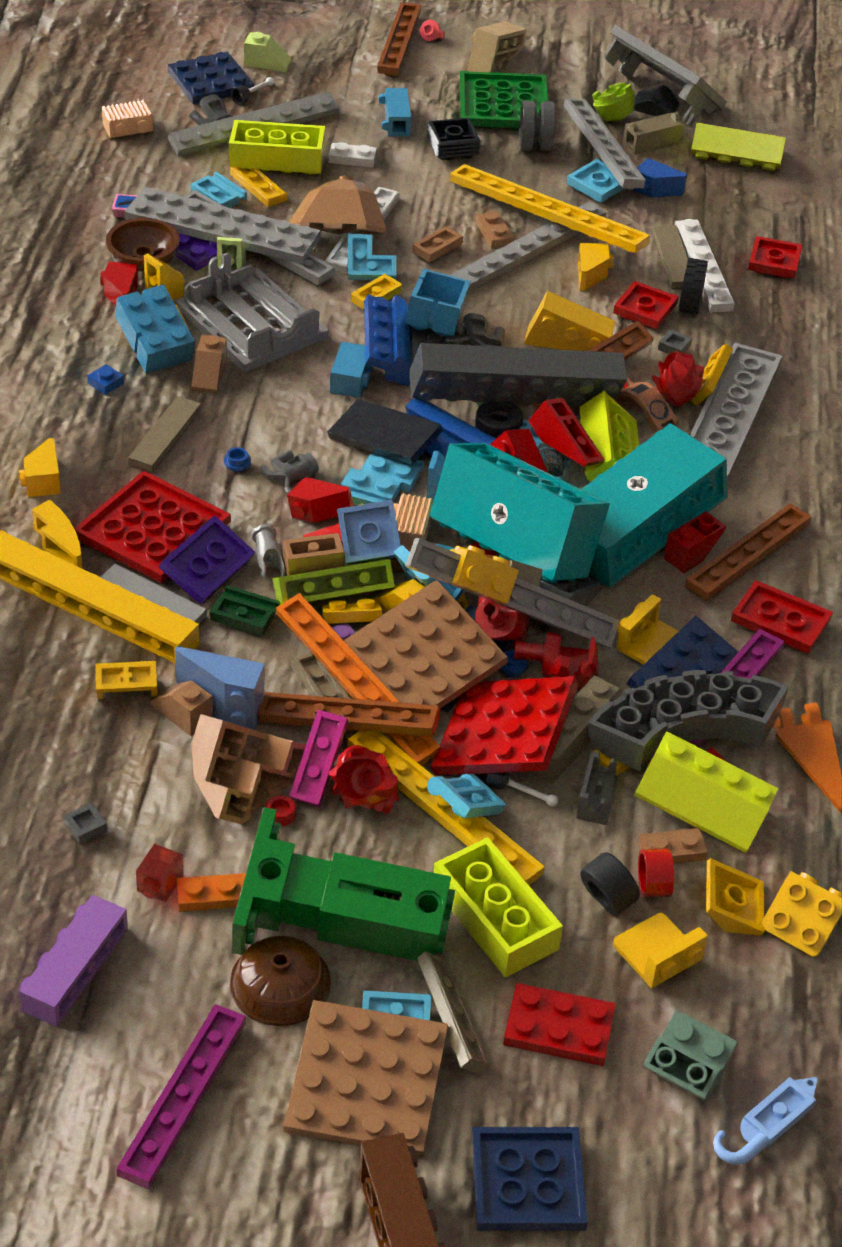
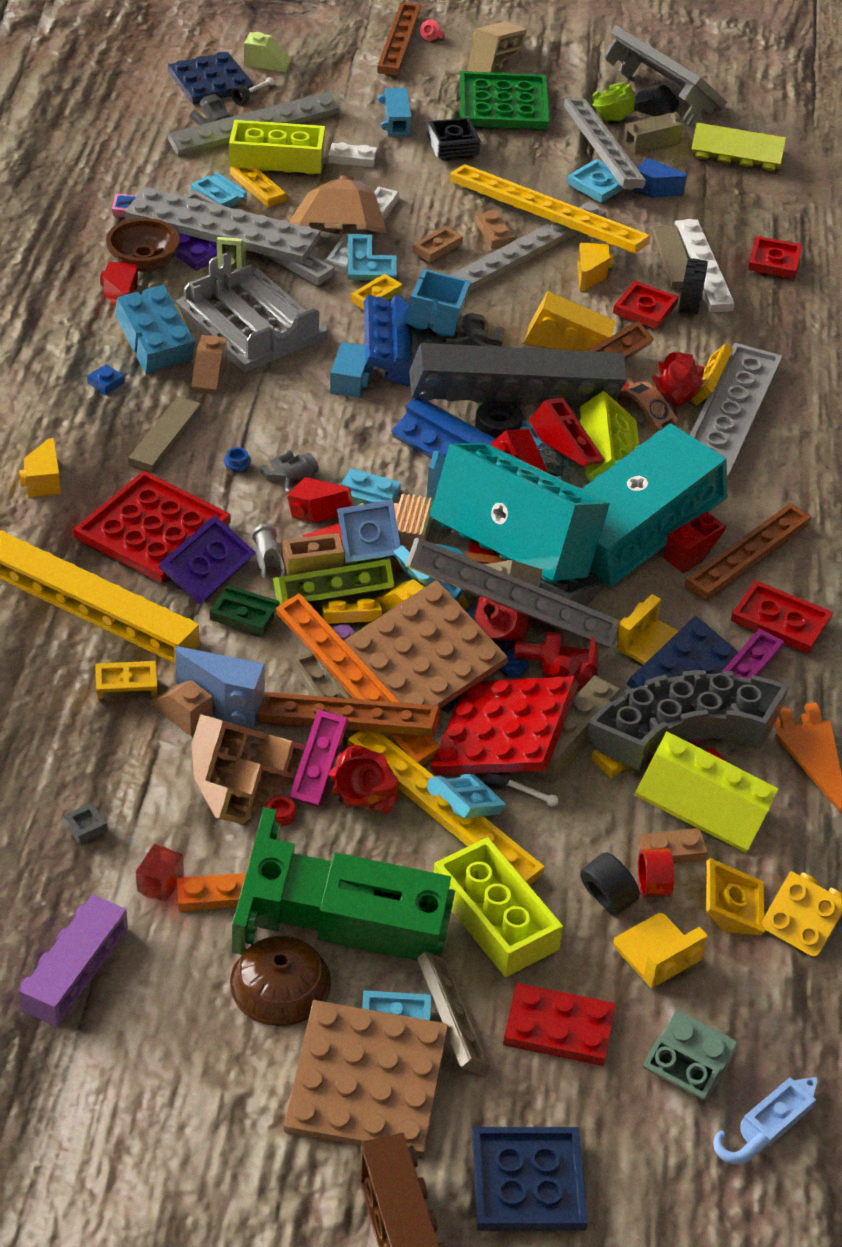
yellow slope [32,499,82,568] -> none
light grey tile [101,564,207,624] -> none
light nougat brick [102,100,154,138] -> none
magenta plate [116,1004,246,1189] -> none
yellow slope [144,254,185,301] -> none
black tile [327,399,443,465] -> none
medium azure plate [361,453,424,493] -> none
yellow bracket [450,546,519,604] -> none
dark grey wheel [519,100,556,152] -> none
dark grey hinge [576,751,618,825] -> none
dark grey plate [658,329,692,354] -> none

